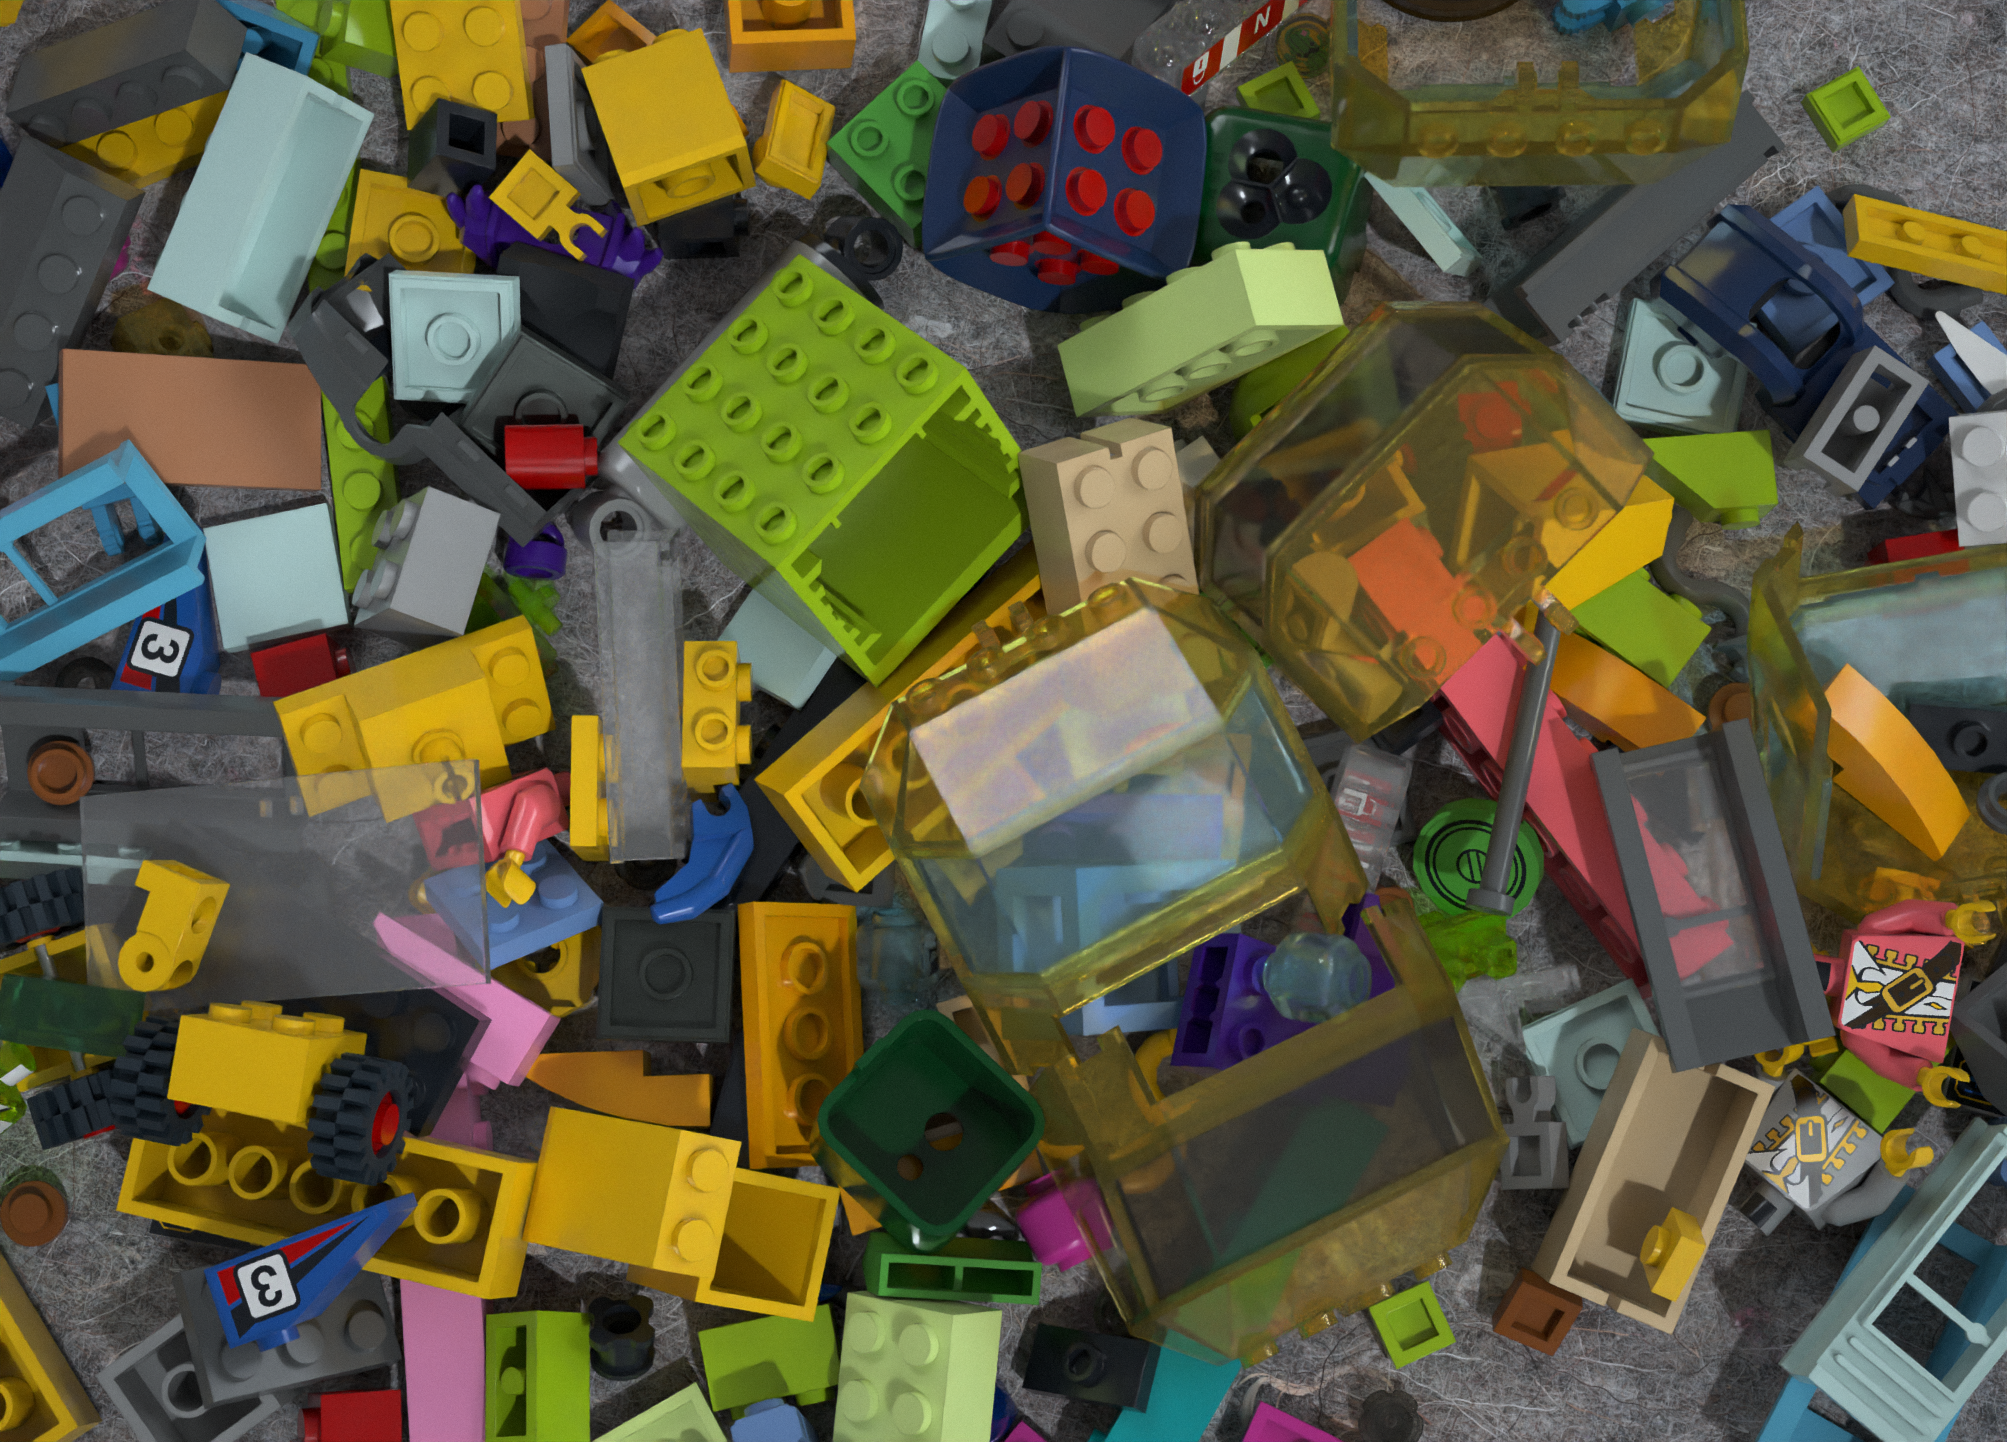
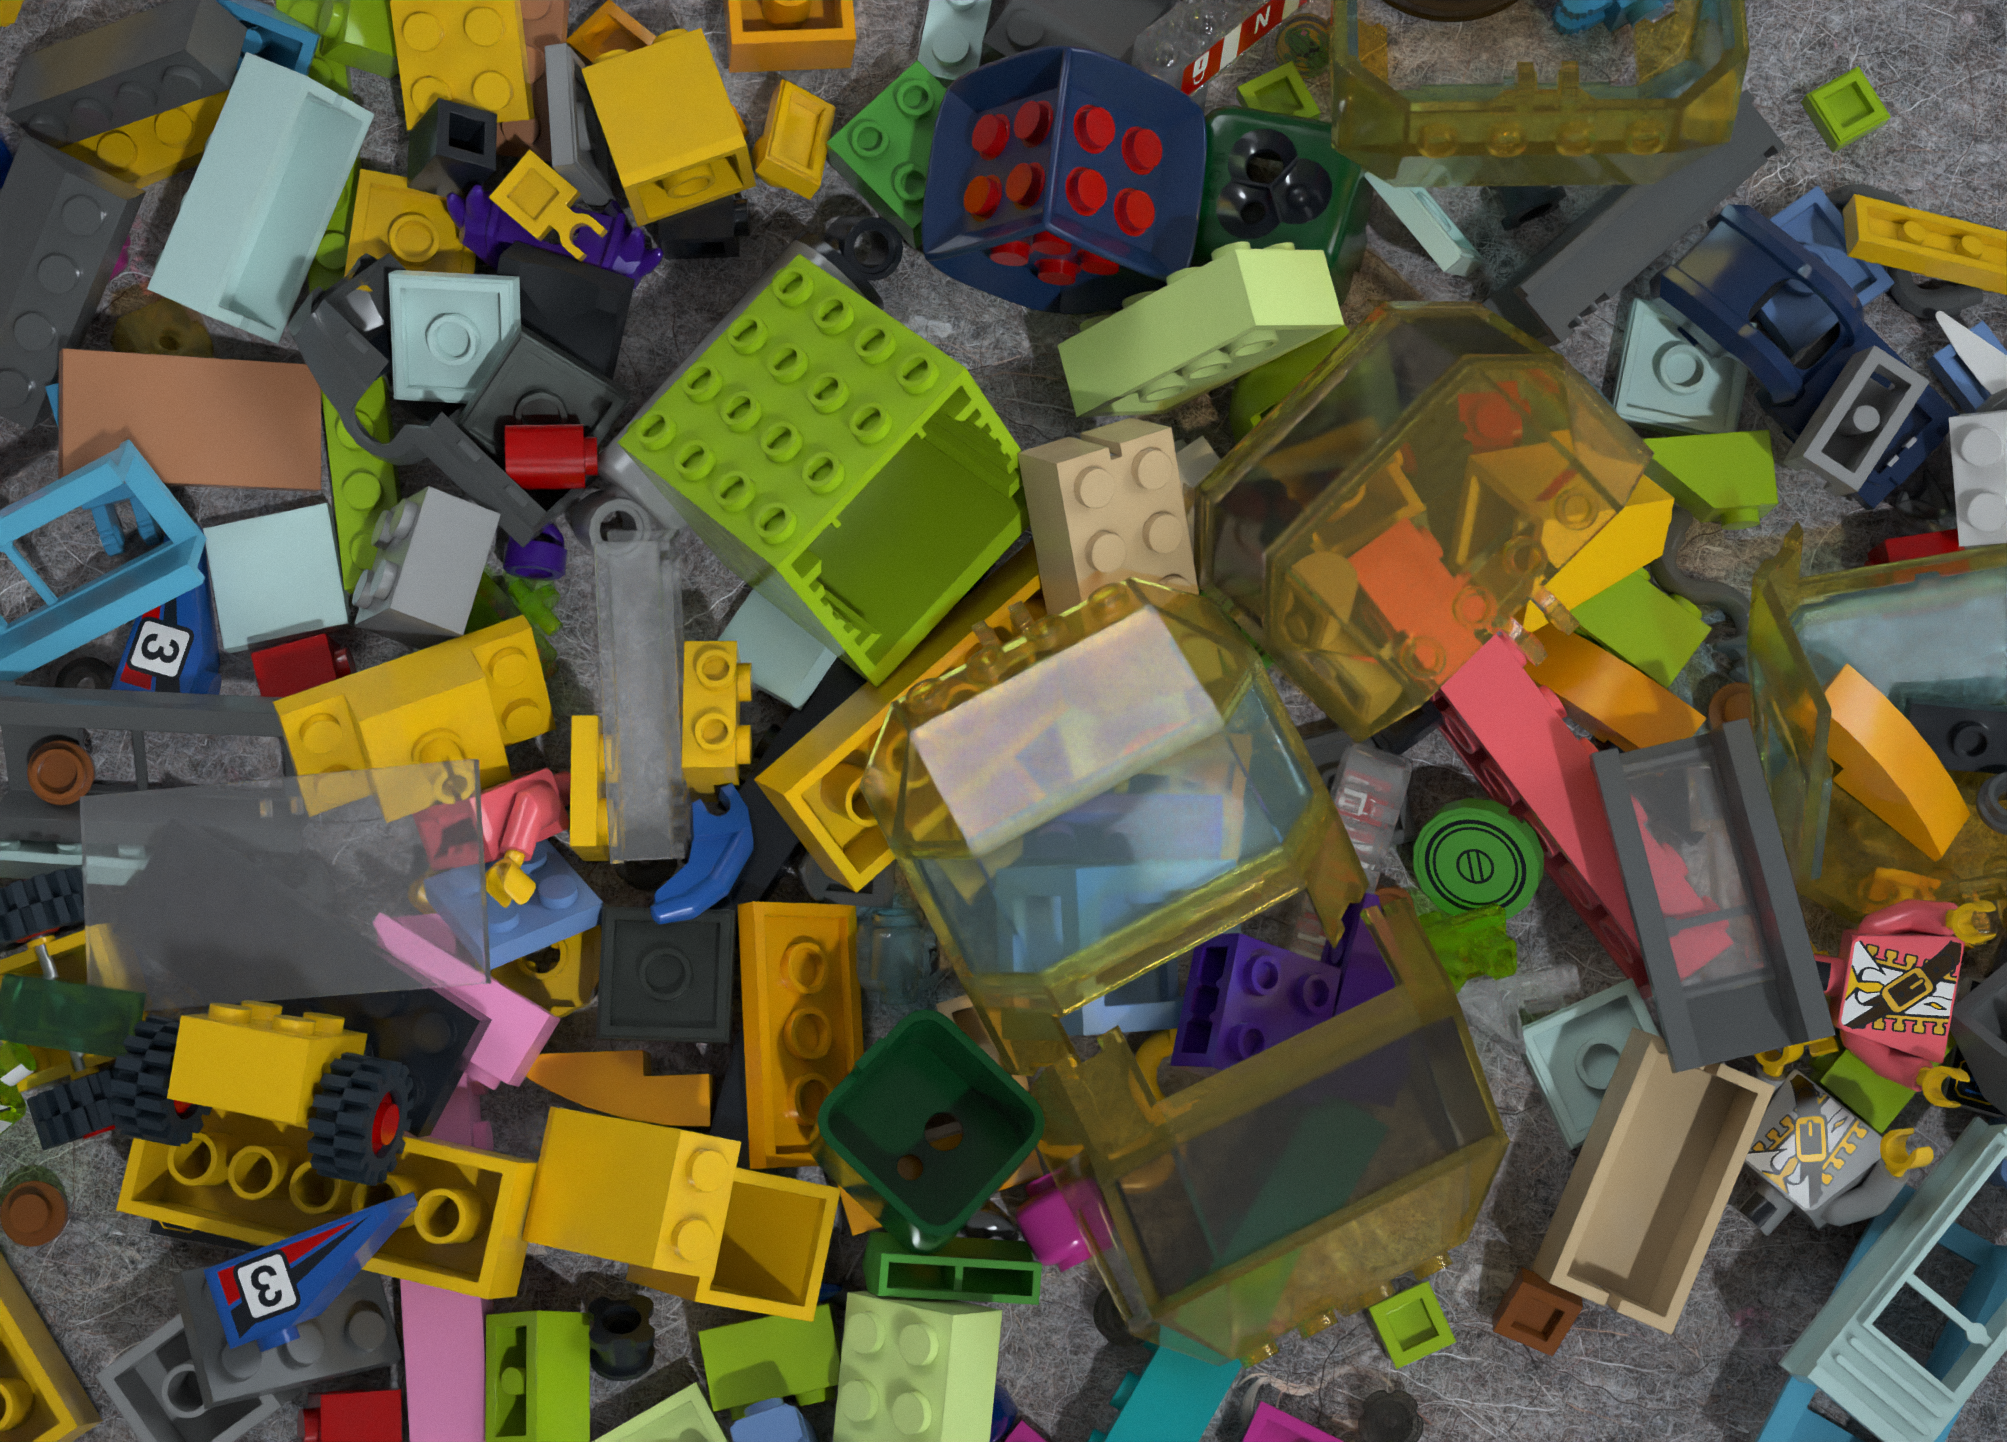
yellow leg [118,860,230,992] -> none
black plate [1022,1323,1161,1414] -> none
clear light blue head [1263,931,1372,1026] -> none
dark grey bar [1465,601,1565,916] -> none
light grey plate [1499,1076,1569,1190] -> none
yellow plate [1640,1207,1706,1302] -> none

